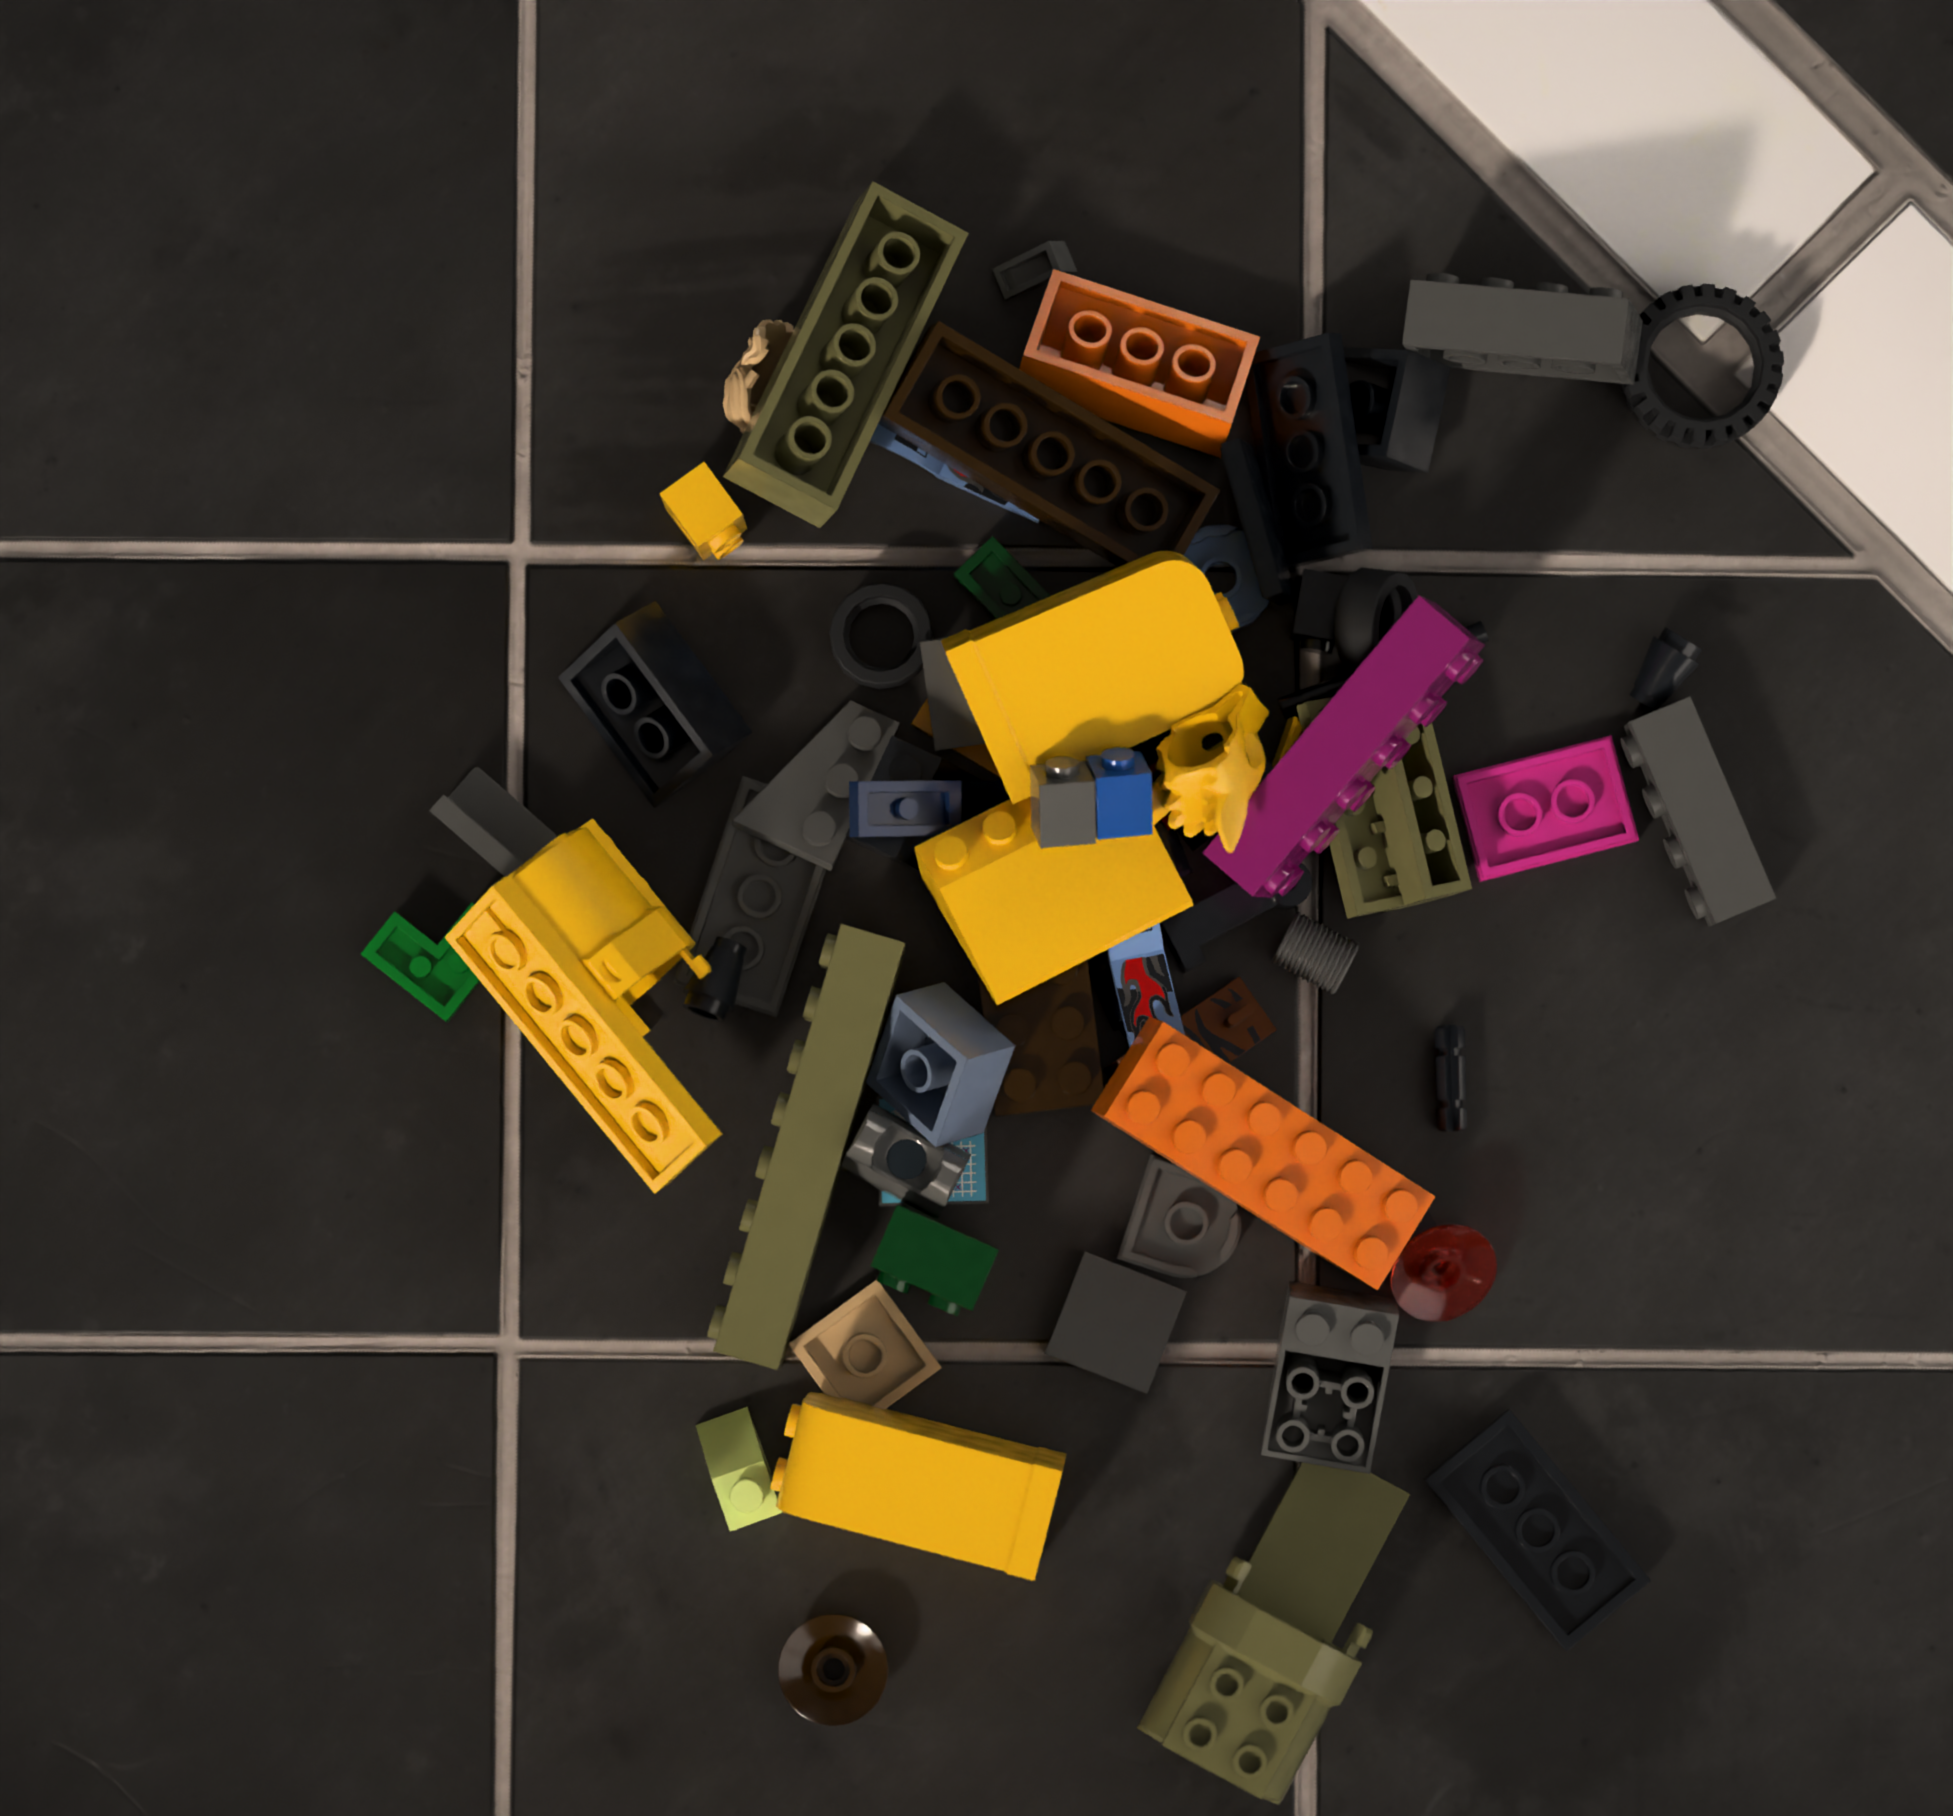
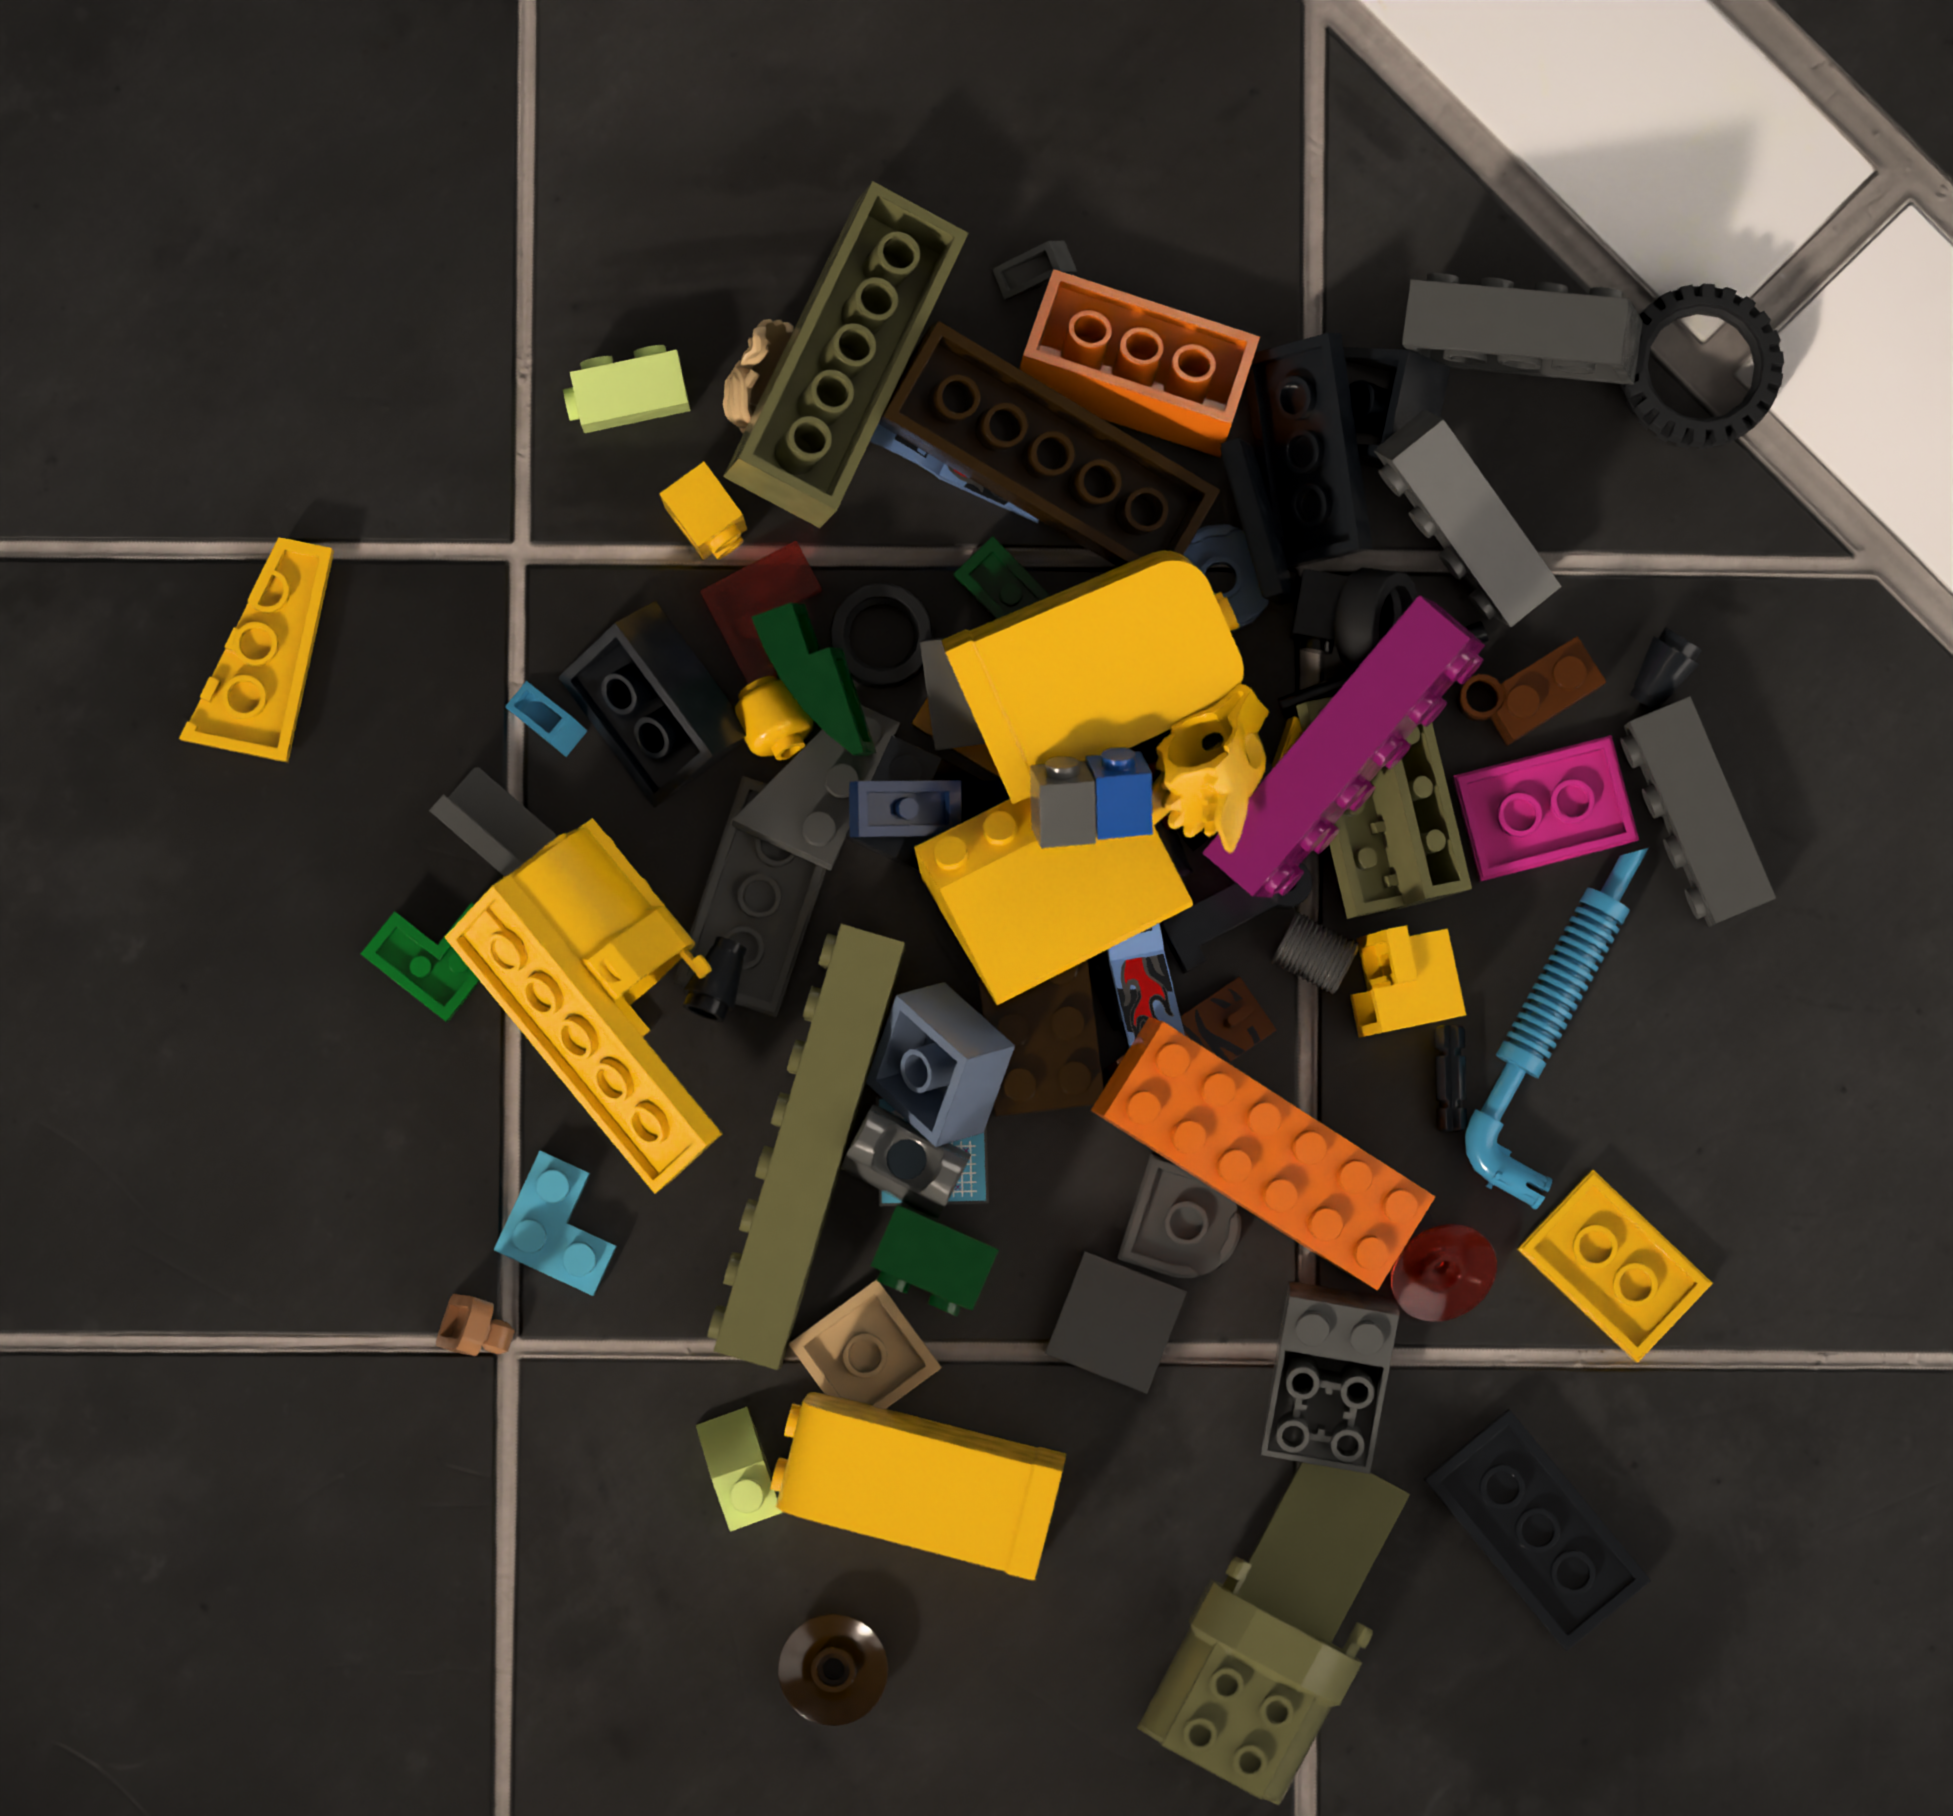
none -> yellow wing [179,537,334,763]
none -> medium nougat piece [436,1294,515,1356]
none -> medium azure plate [494,1150,617,1296]
none -> dark azure piece [505,681,588,757]
none -> yellowish green brick [563,345,691,433]
none -> clear red plate [700,541,822,684]
none -> yellow head [734,676,814,761]
none -> dark green slope [751,602,877,756]
none -> yellow plate [1350,925,1466,1038]
none -> dark grey brick [1374,409,1562,627]
none -> reddish brown hinge [1457,636,1607,746]
none -> dark azure piece [1465,847,1649,1210]
none -> yellow tile [1516,1169,1713,1363]

